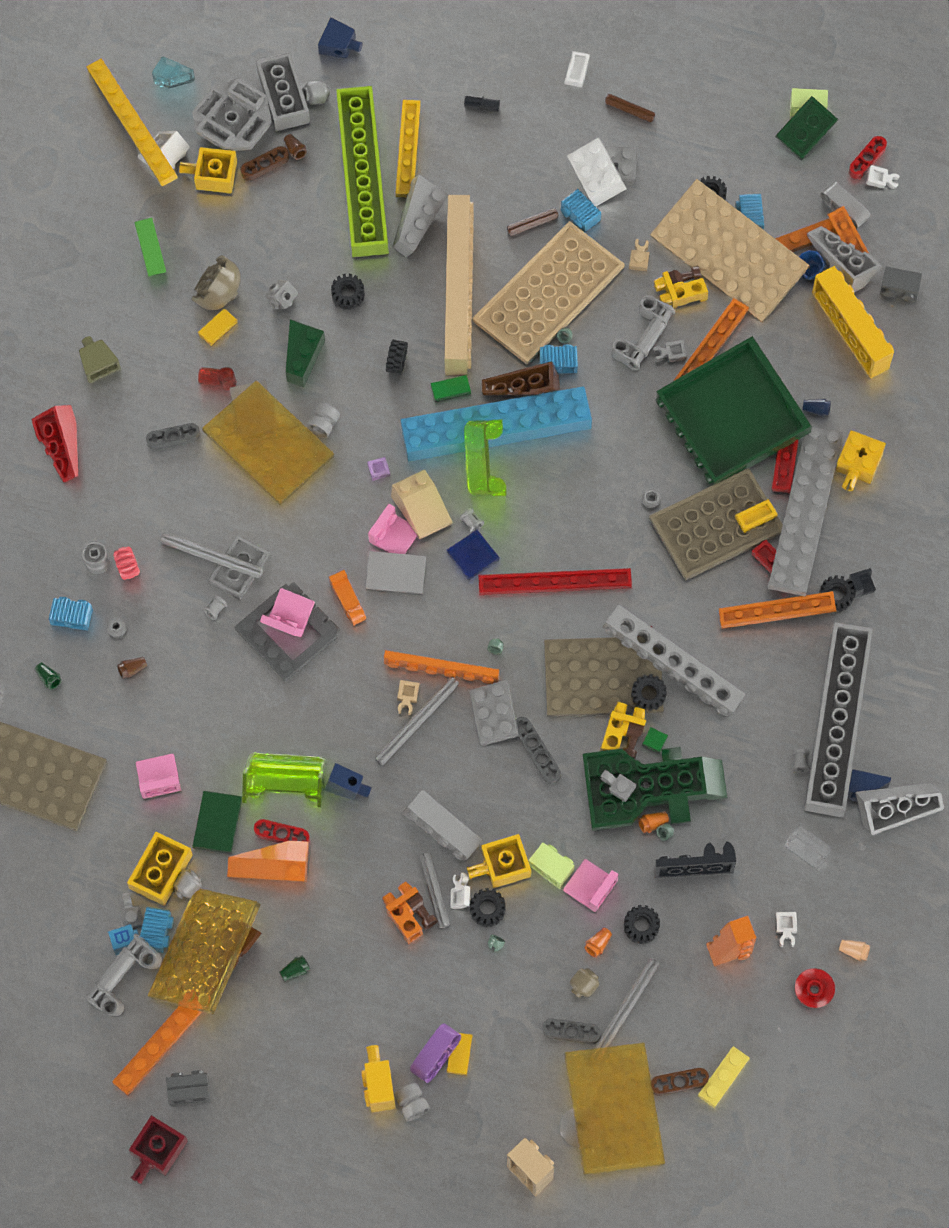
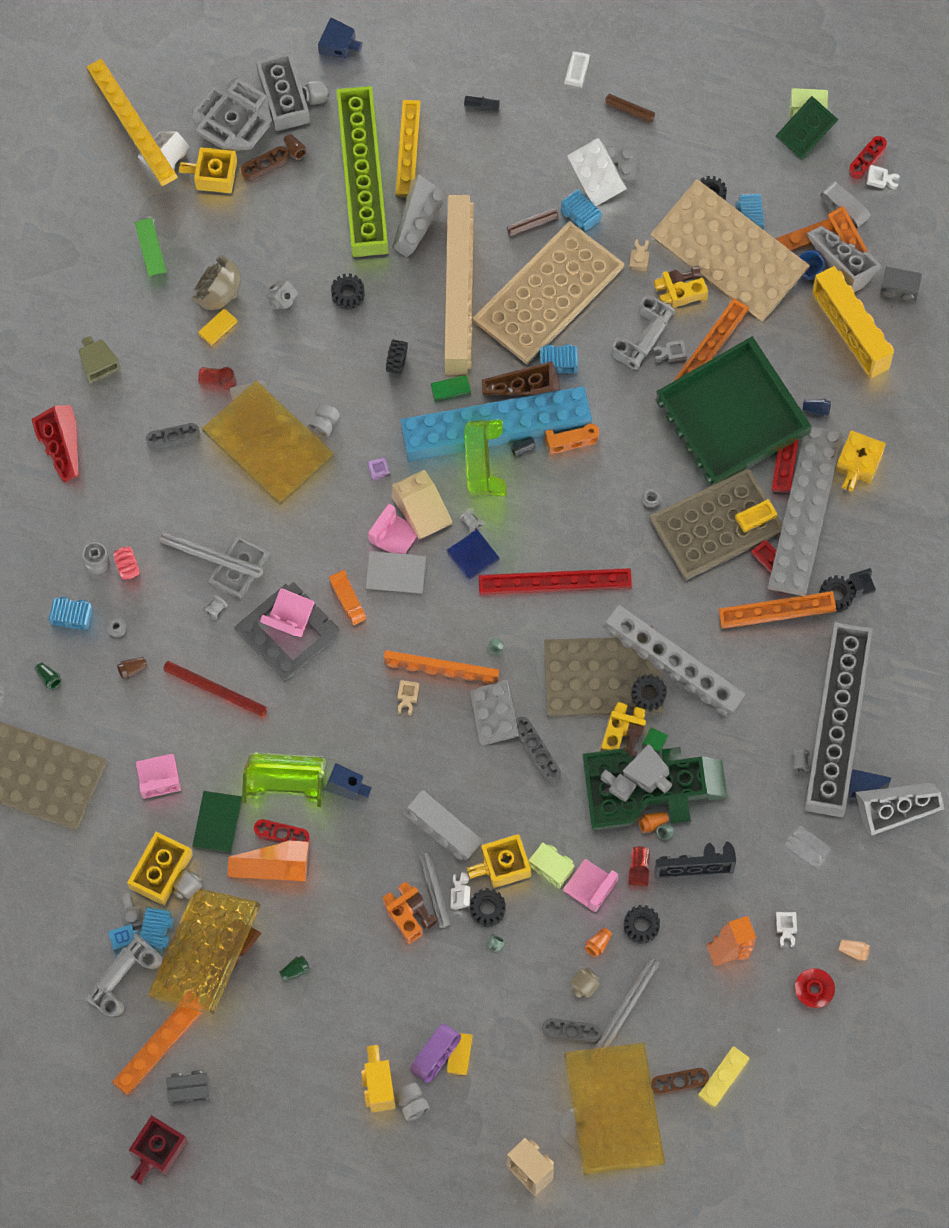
clear light blue slope [152,56,195,89] -> none
dark green wedge [285,319,325,387] -> none
light grey axle [376,677,459,765] -> none
sand green hinge [557,328,573,343] -> none
none -> clear red axle [163,661,268,717]
none -> black pin [511,437,536,457]
none -> orange leg [544,424,599,455]
none -> light grey torso [623,744,672,793]
none -> clear red piece [628,846,650,887]

